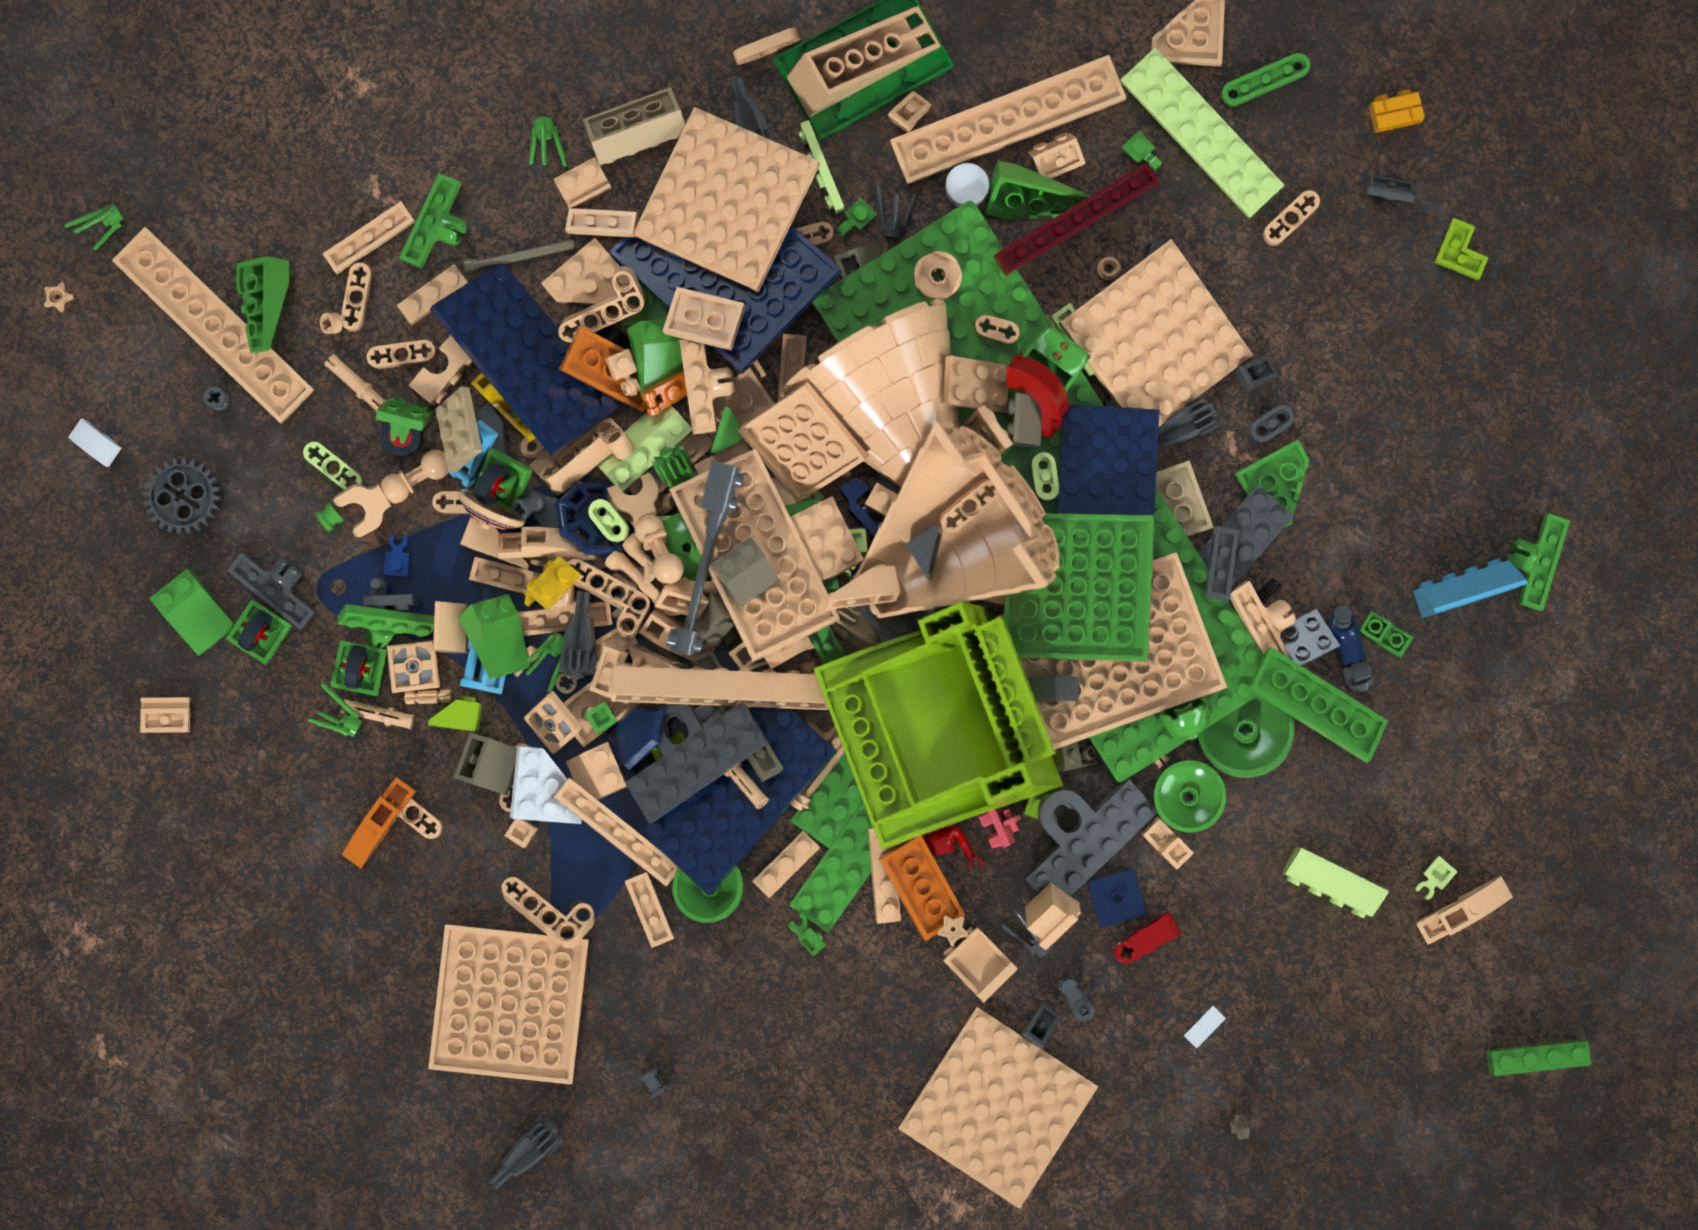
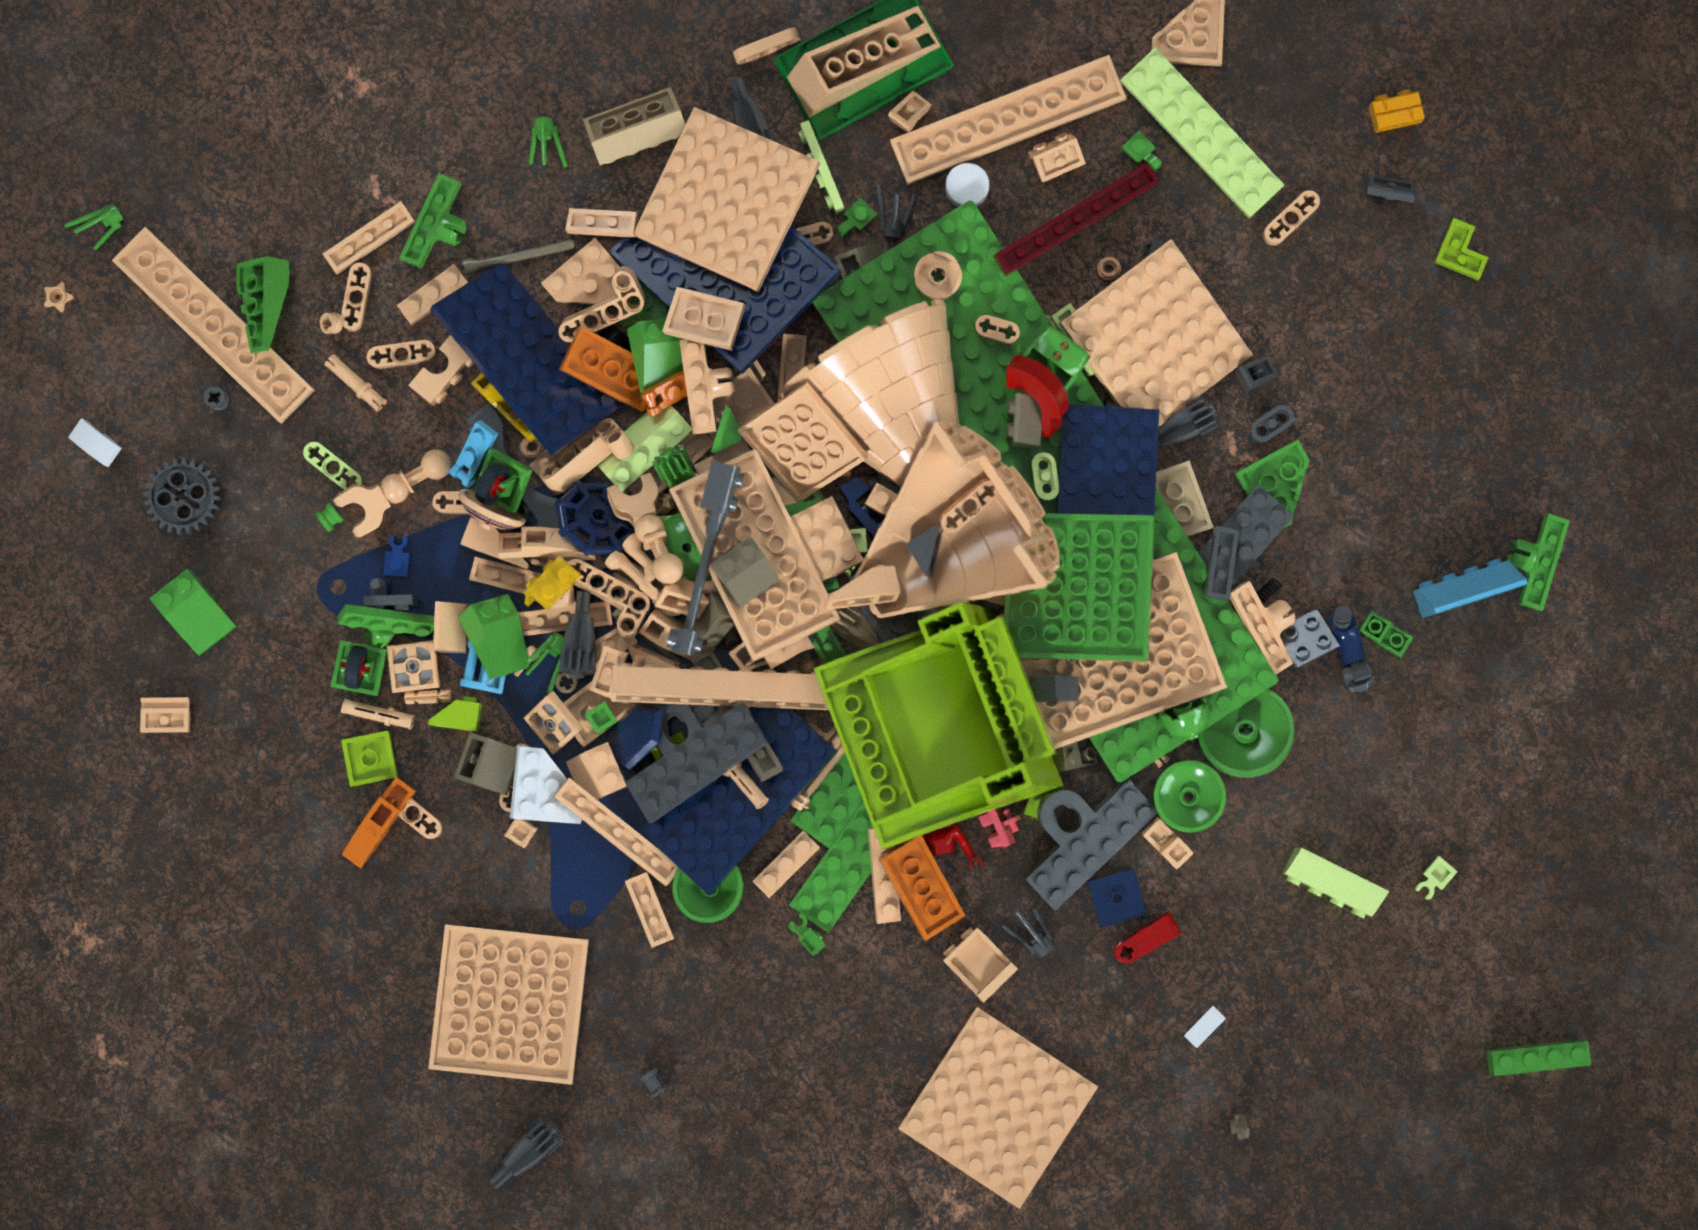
bright green plate [226,599,293,665] -> none
dark grey plate [227,552,317,630] -> none
bright green plant [308,683,362,737] -> none
bright green plate [376,397,434,456] -> none
tan plate [436,386,482,472] -> none
light nougat beam [501,877,595,949] -> none
dark grey bush [511,491,544,520] -> none
light nougat plate [553,157,611,208] -> none
yellowish green plate [588,499,629,542] -> none
light nougat plate [605,349,640,397] -> none
light nougat plate [937,916,969,946] -> none
light nougat plate [943,356,1009,414] -> none
light nougat plate [963,404,1013,455] -> none
bright green wedge [984,160,1089,220] -> none
dark grey slope [1021,1003,1061,1049] -> none
light nougat plate [1025,882,1081,950] -> none
dark grey piece [1057,975,1094,1021] -> none
bright green plate [1221,53,1310,106] -> none
bright green plate [1248,647,1388,762] -> none
light nougat slope [1416,876,1513,945] -> none
none -> lime plate [341,731,398,787]

